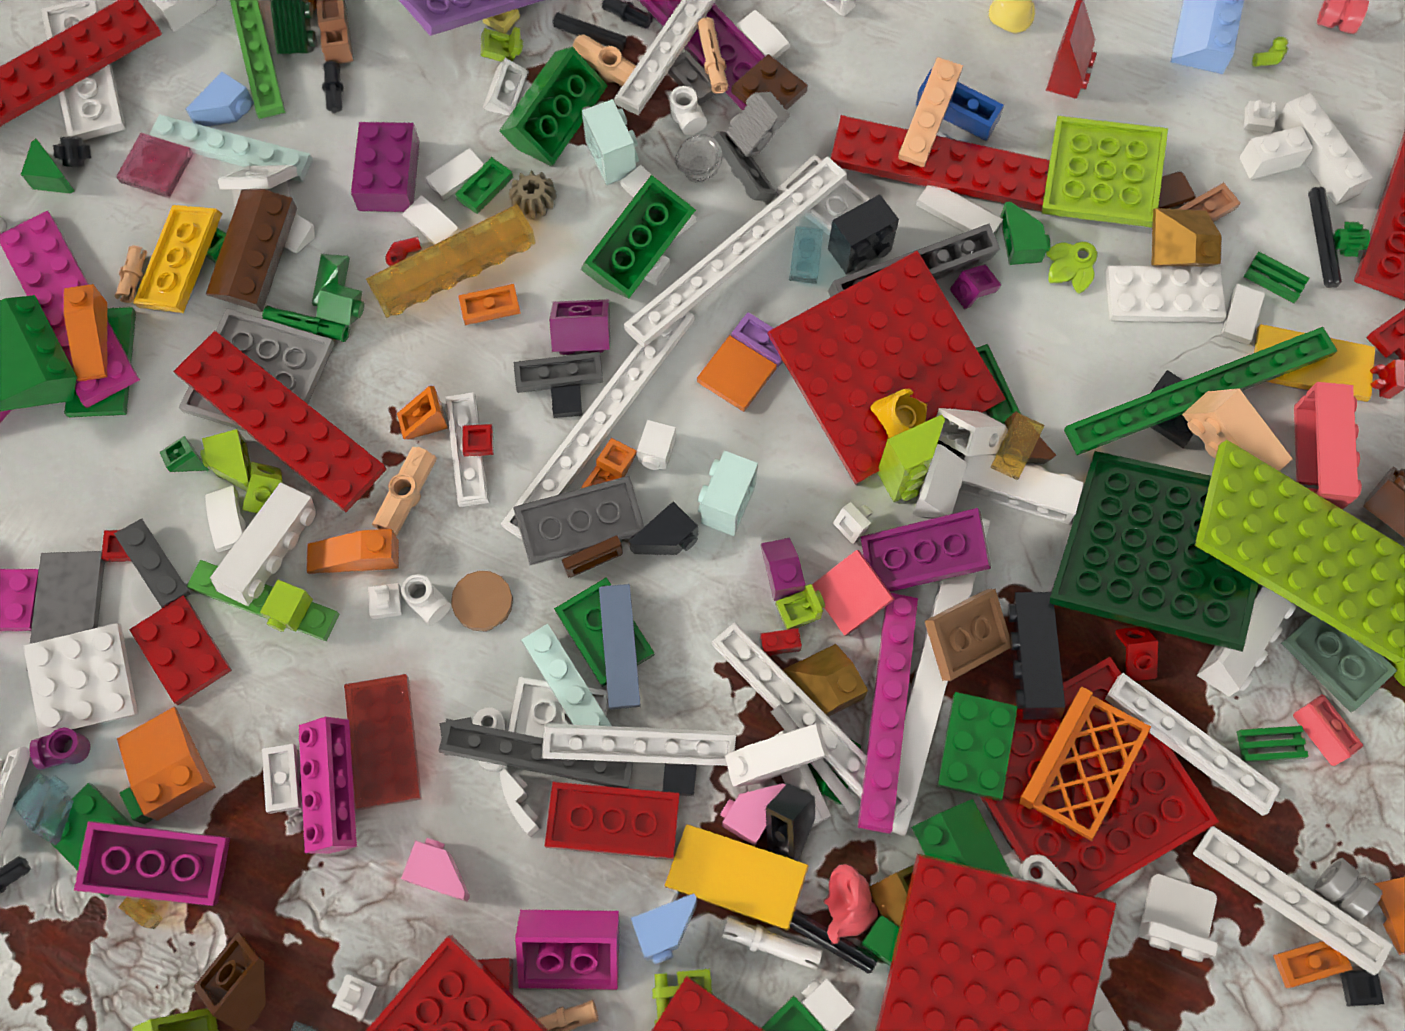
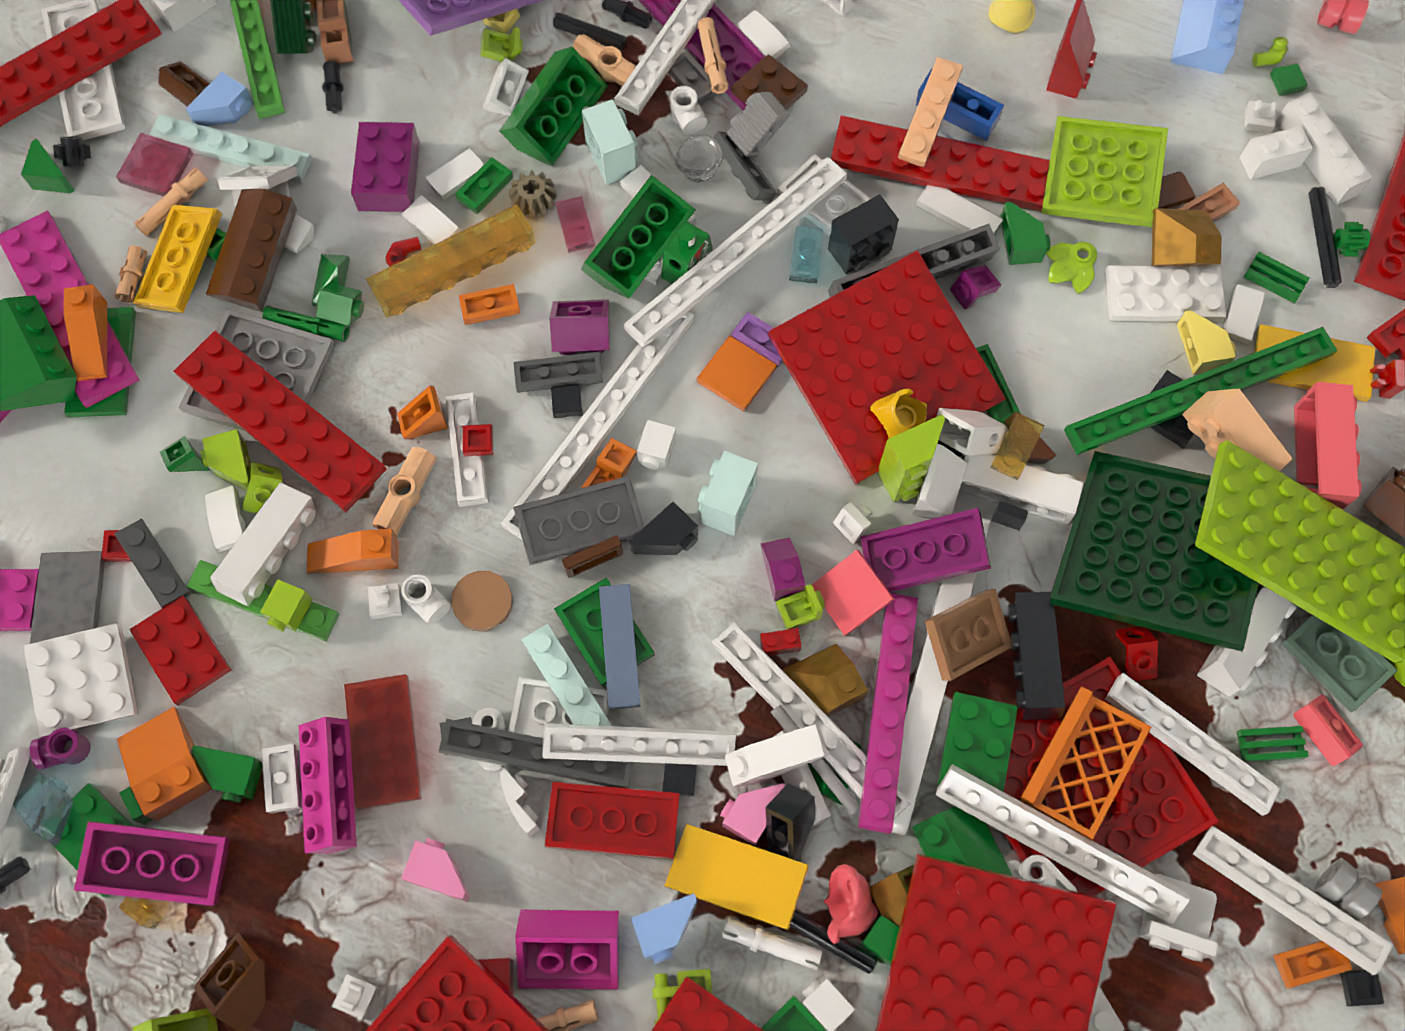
none -> light nougat pin [134,167,208,237]
none -> reddish brown slope [158,61,210,107]
none -> green slope [191,745,263,803]
none -> clear pink slope [555,196,595,253]
none -> green torso [661,222,713,284]
none -> white plate [936,764,1190,925]
none -> black tile [991,501,1028,530]
none -> light yellow slope [1177,310,1236,375]
none -> green tile [1270,63,1308,96]

